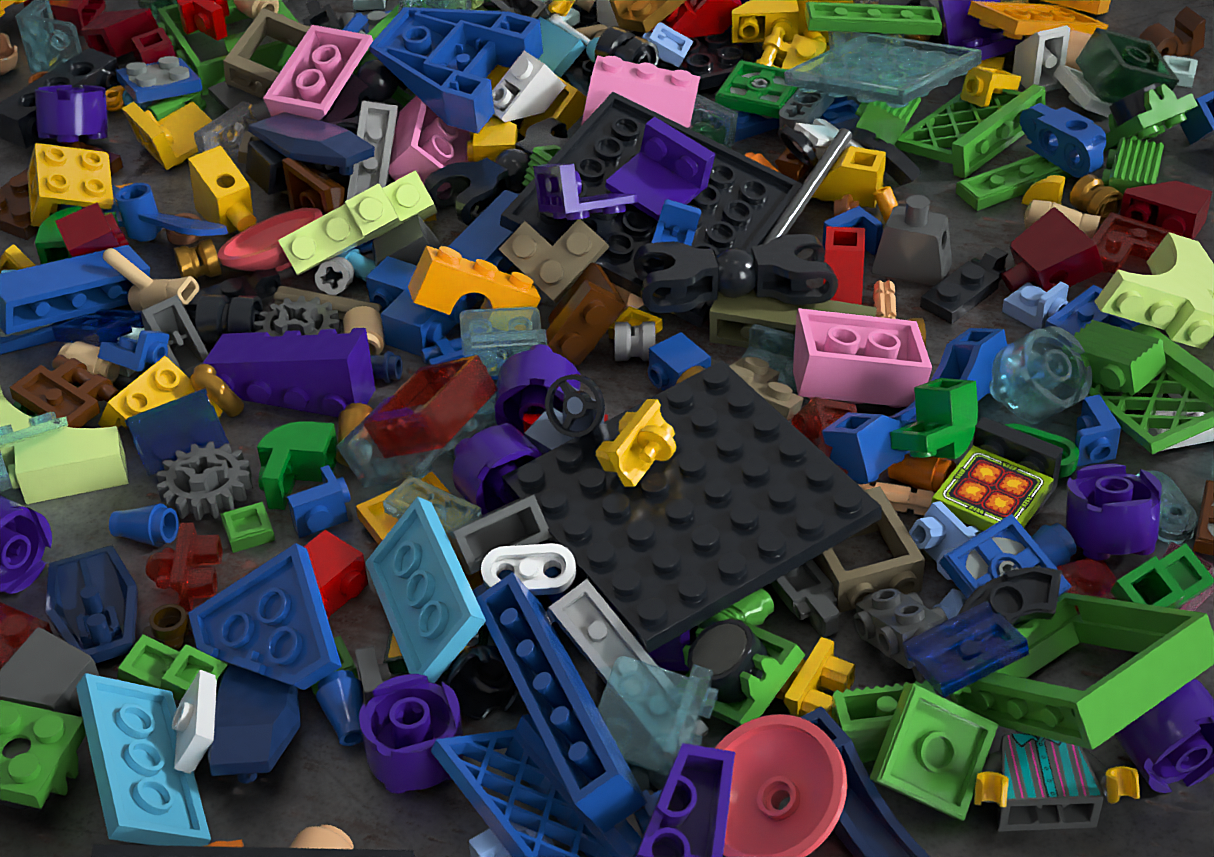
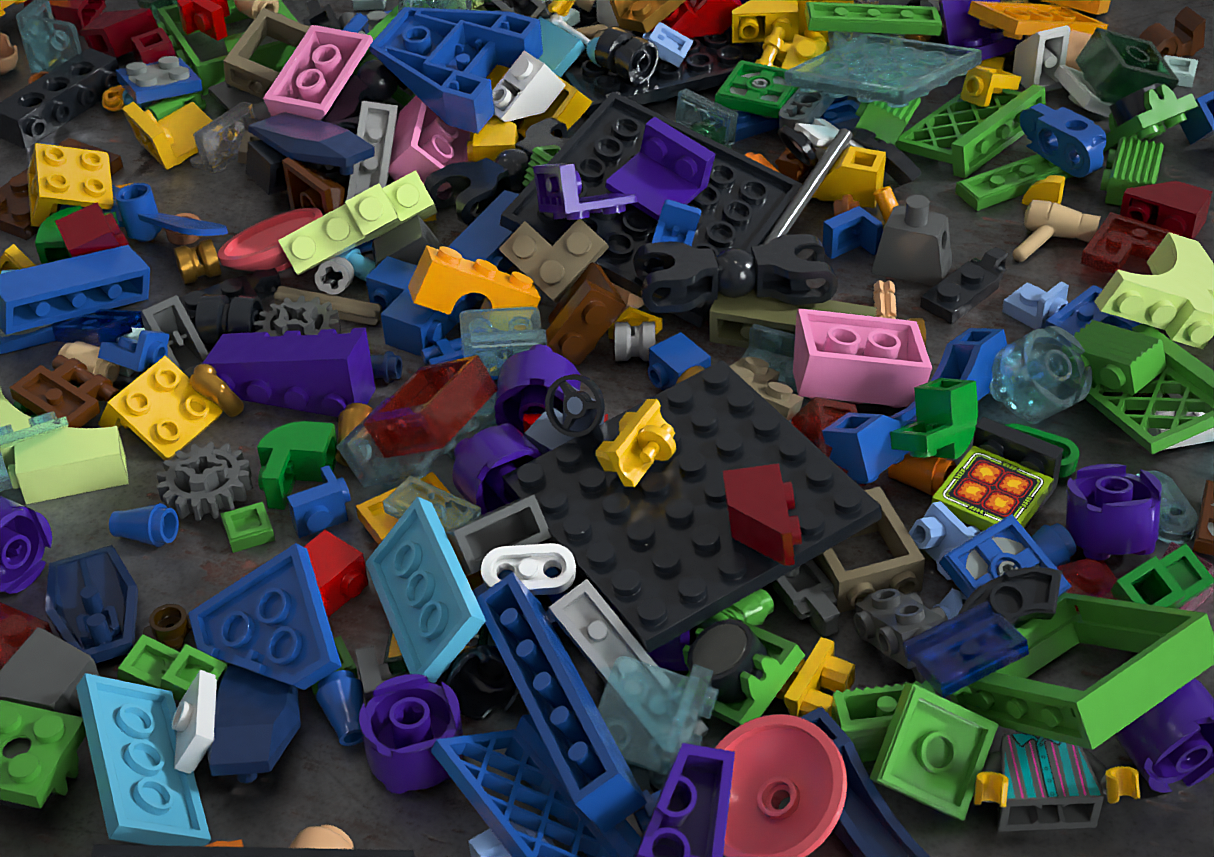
dark purple brick [35,85,108,142] -> none
tan piece [103,248,199,314] -> none
clear blue plate [125,388,229,477] -> none
clear red hips [145,522,223,612] -> none
yellow torso [188,145,257,235] -> none
tan brick [343,306,384,355] -> none
bright pink slope [581,56,700,128] -> none
red slope [823,226,865,305] -> none
light nougat axle [858,482,935,516] -> none
dark red torso [1001,207,1104,293] -> none
pearl gold wheel [1069,174,1123,224] -> none
blue bracket [1075,394,1121,466] -> none
none -> dark red slope [723,463,802,566]

